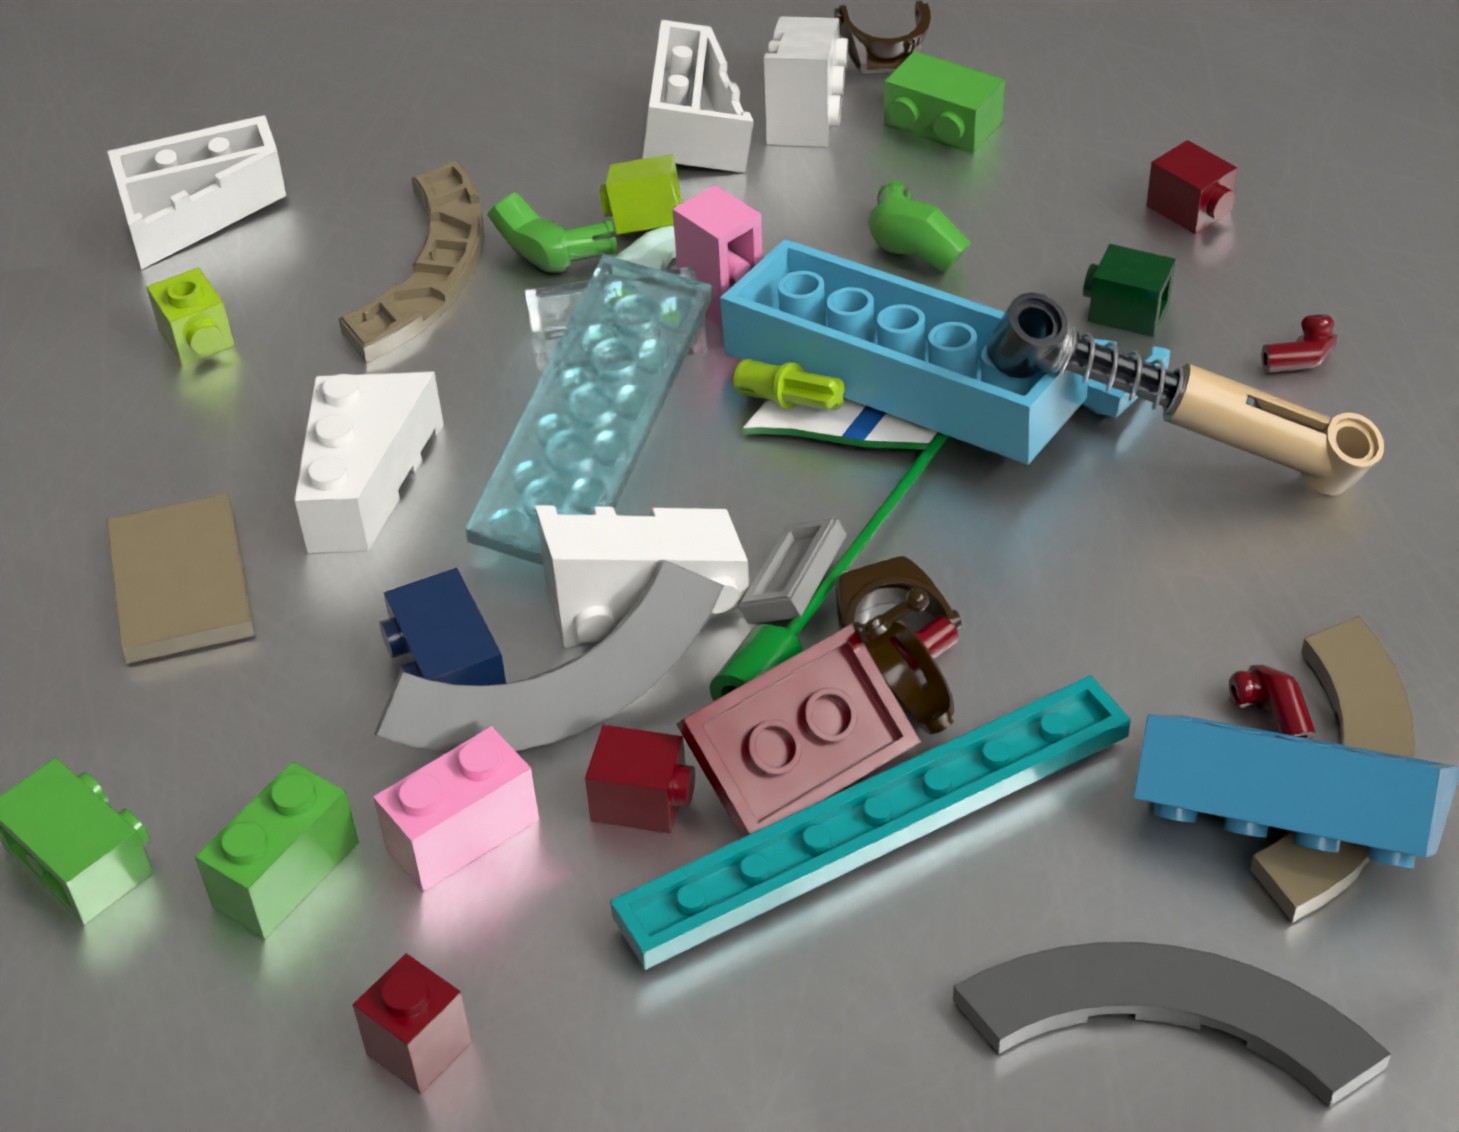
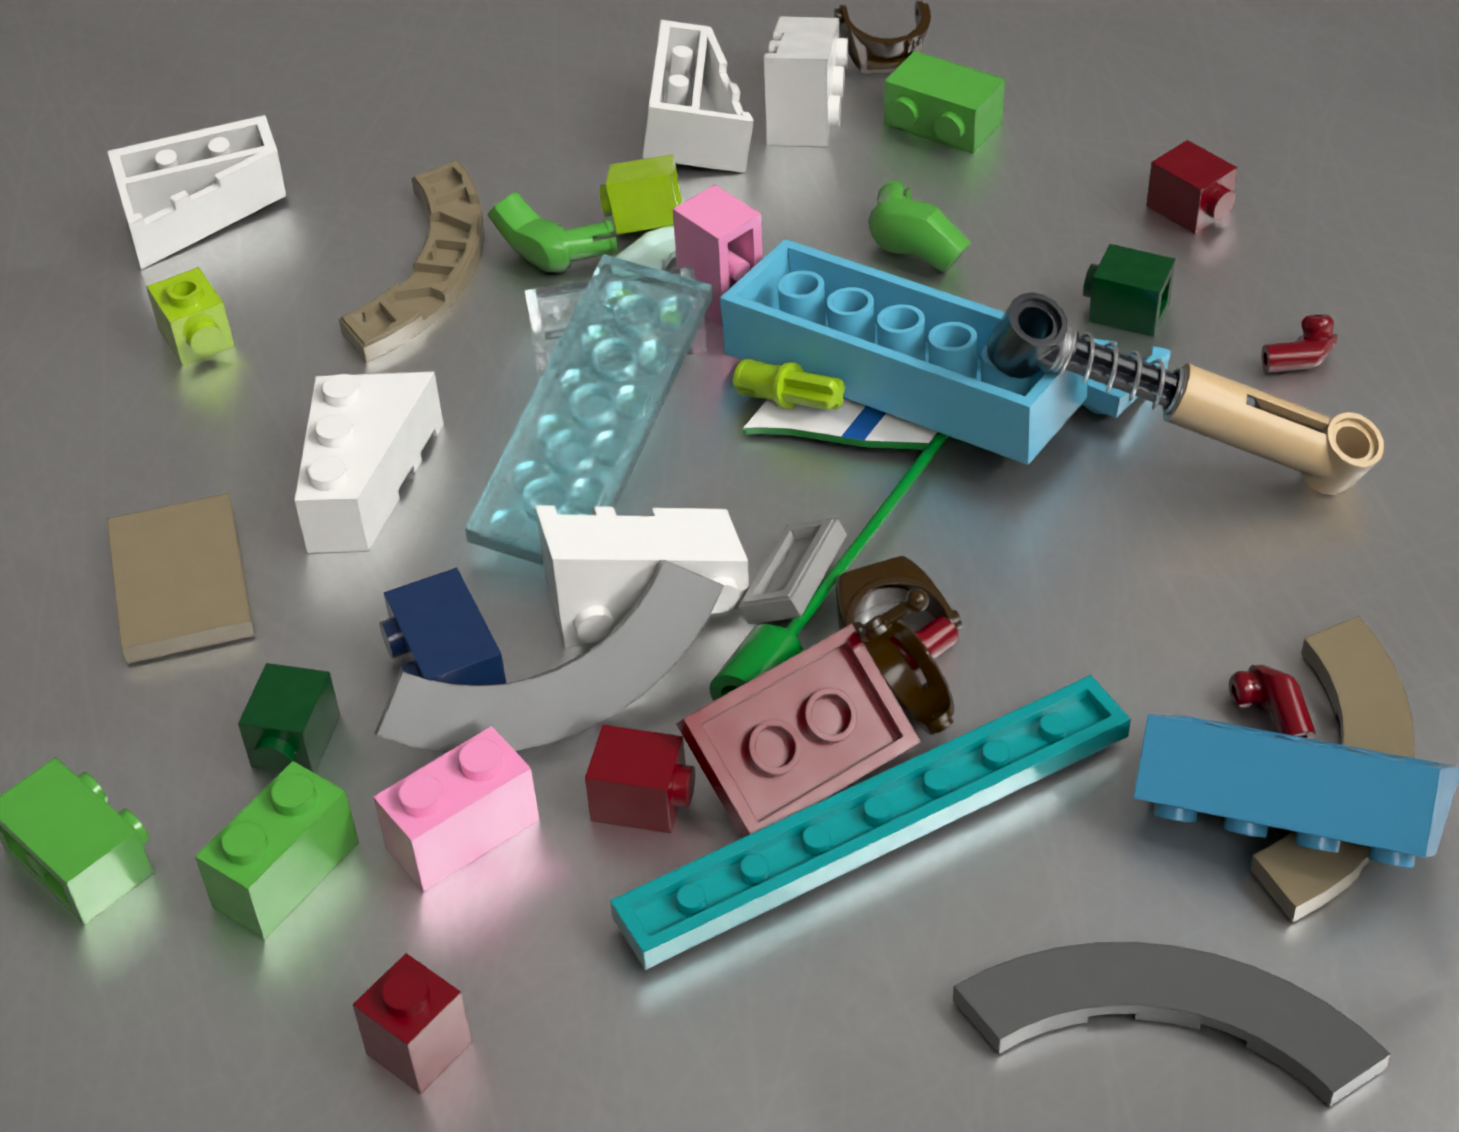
none -> dark green brick [238,663,340,774]

